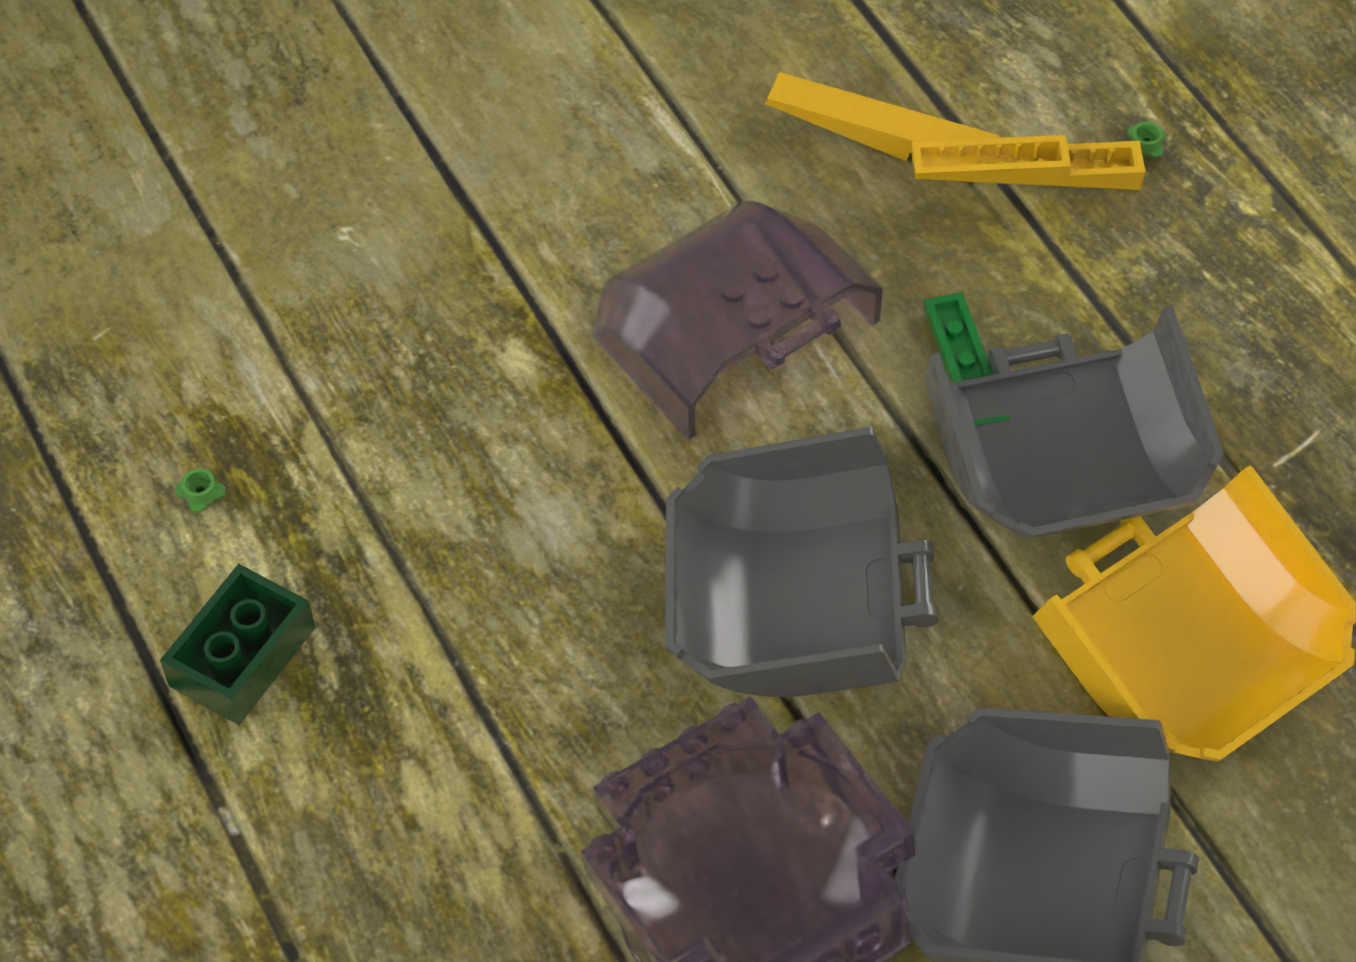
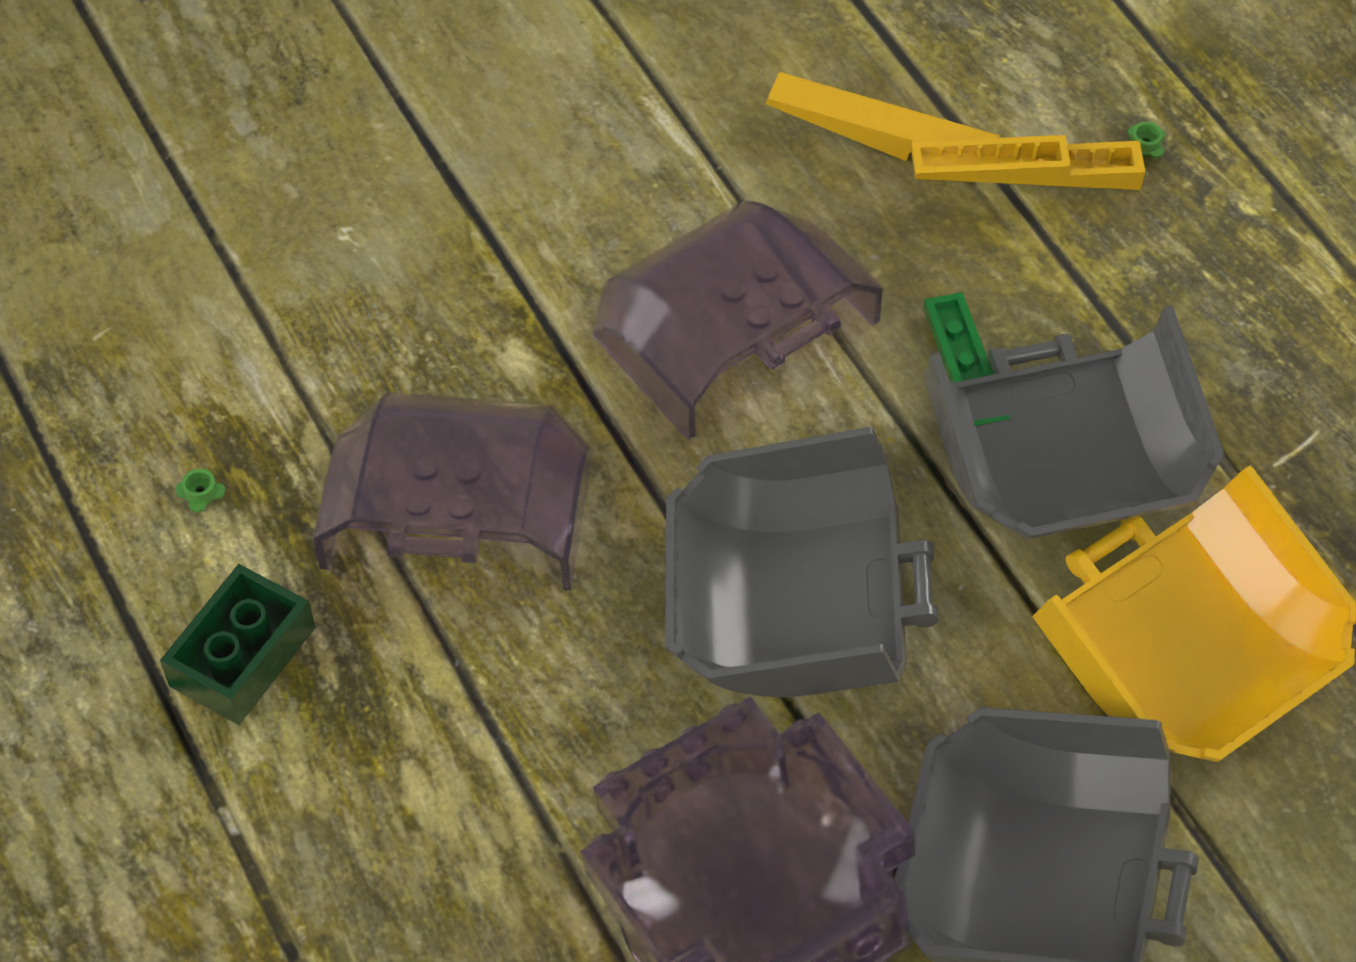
none -> windscreen [313,392,593,591]

